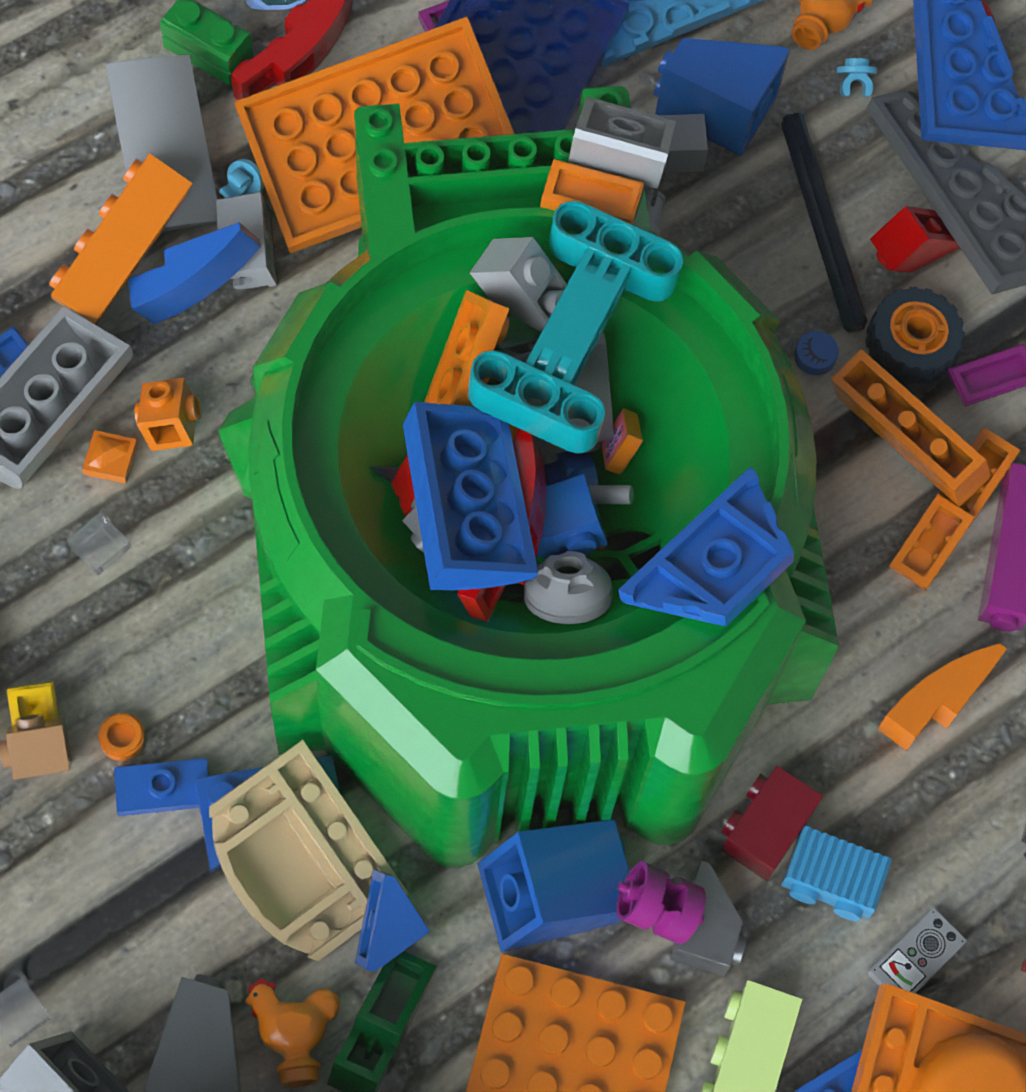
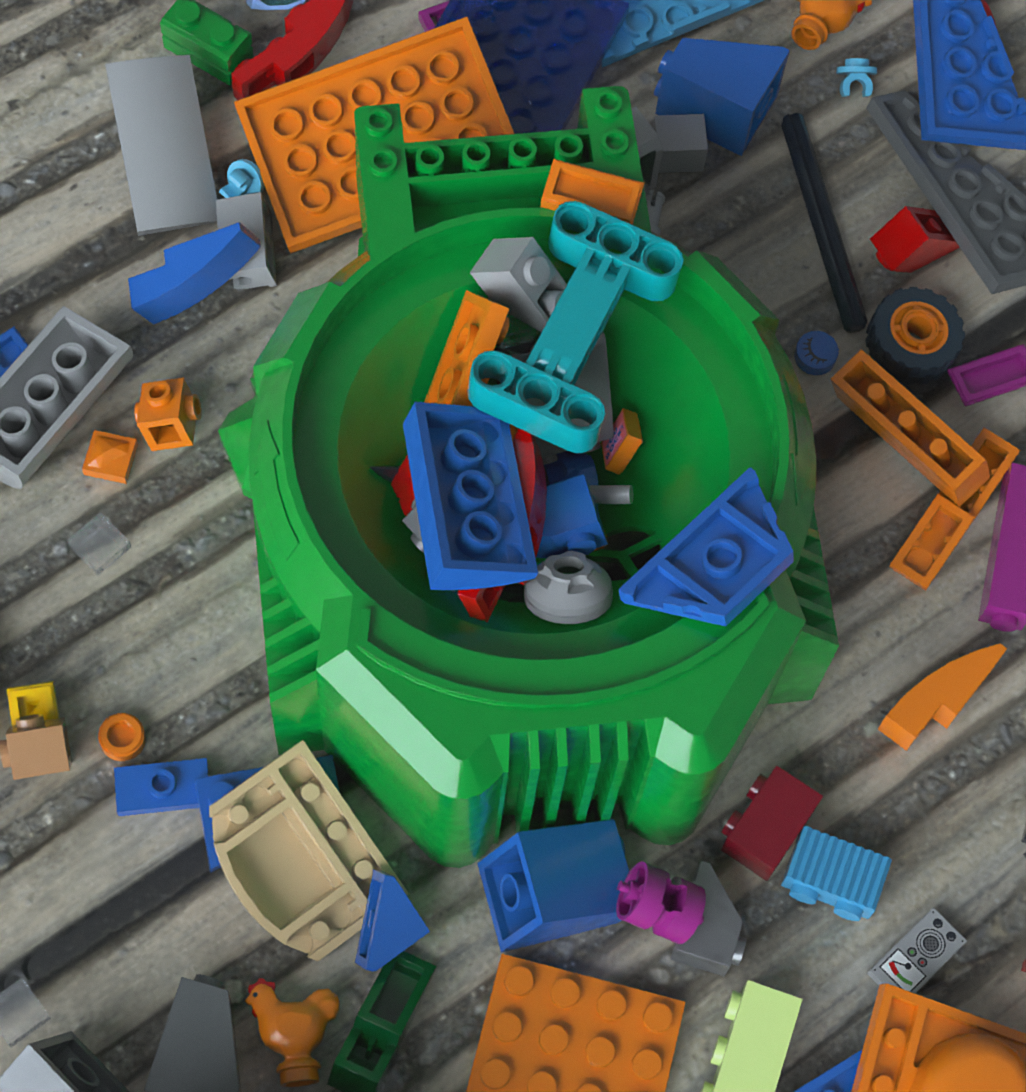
orange brick [49,153,193,325] -> none
light grey slope [568,97,676,189] -> none

